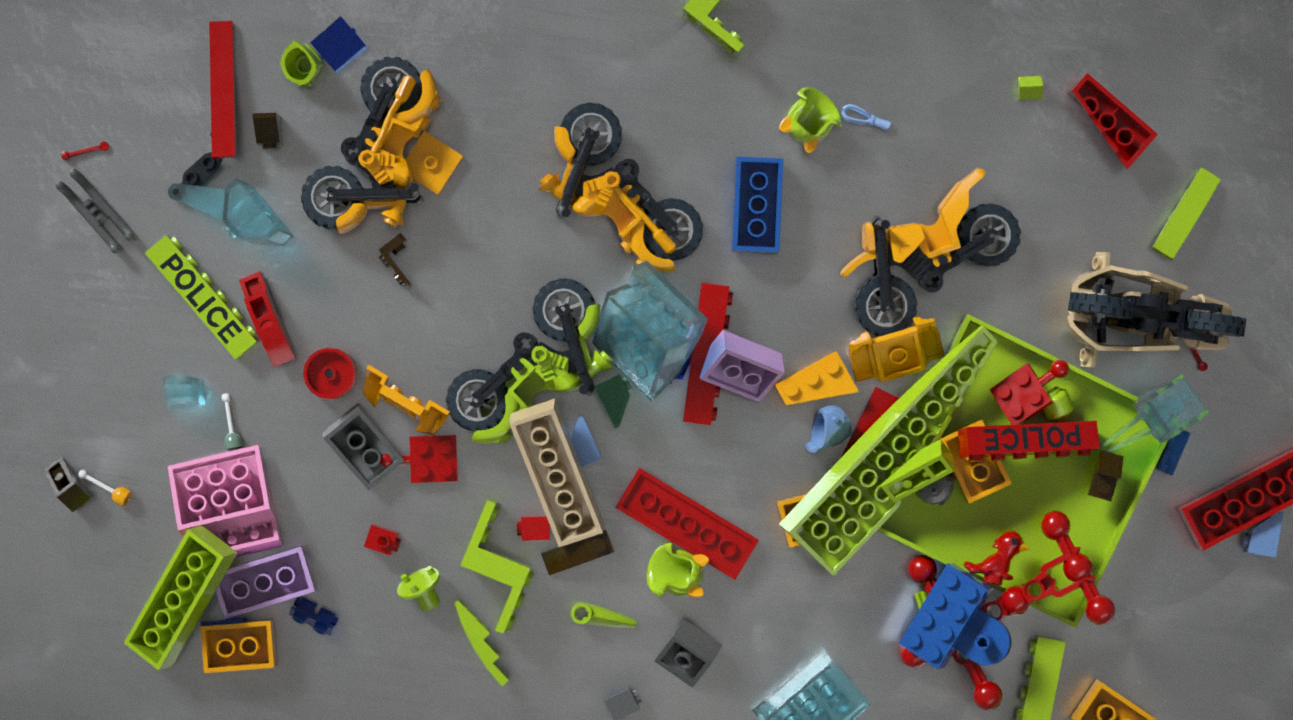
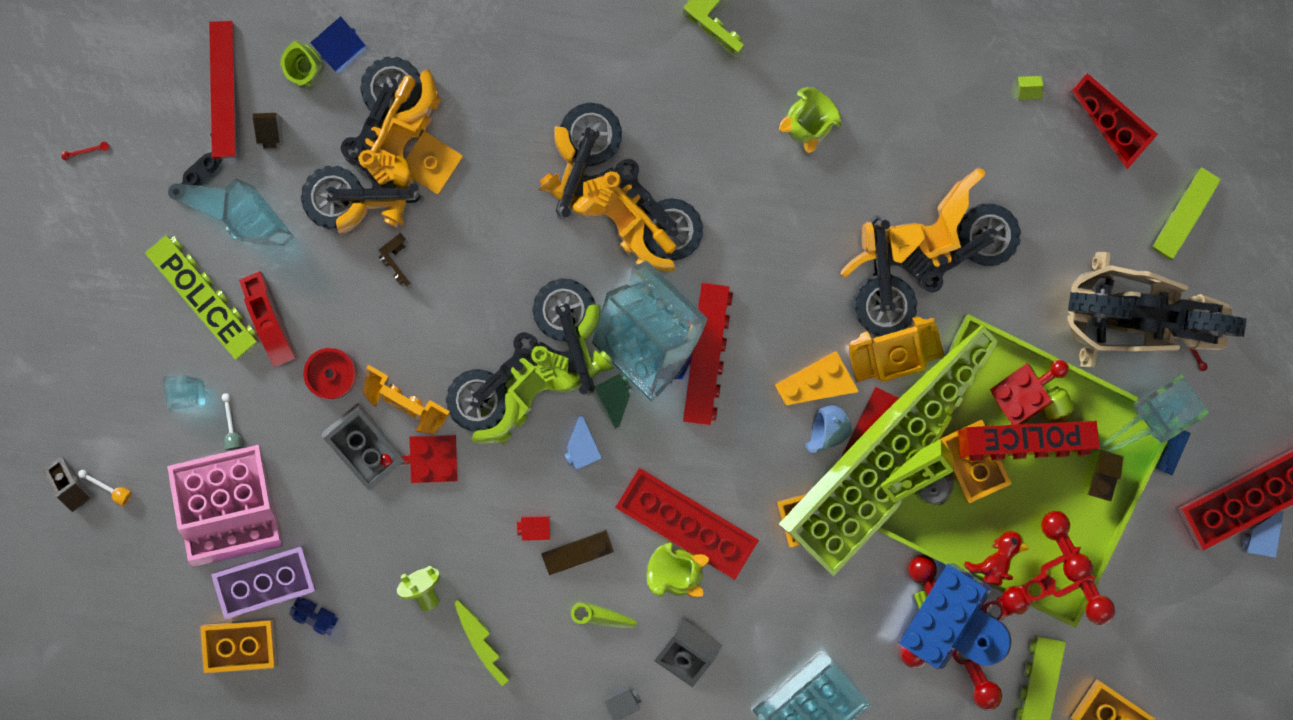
dark grey piece [55,169,135,254] -> none
lime brick [124,526,237,671] -> none
clear blue piece [200,616,247,626] -> none
red brick [364,524,402,556] -> none
lime bracket [460,499,534,634] -> none
tan brick [509,399,604,547] -> none
lavender slope [700,330,785,402] -> none
blue brick [732,157,783,254] -> none
light blue piece [841,104,891,131] -> none

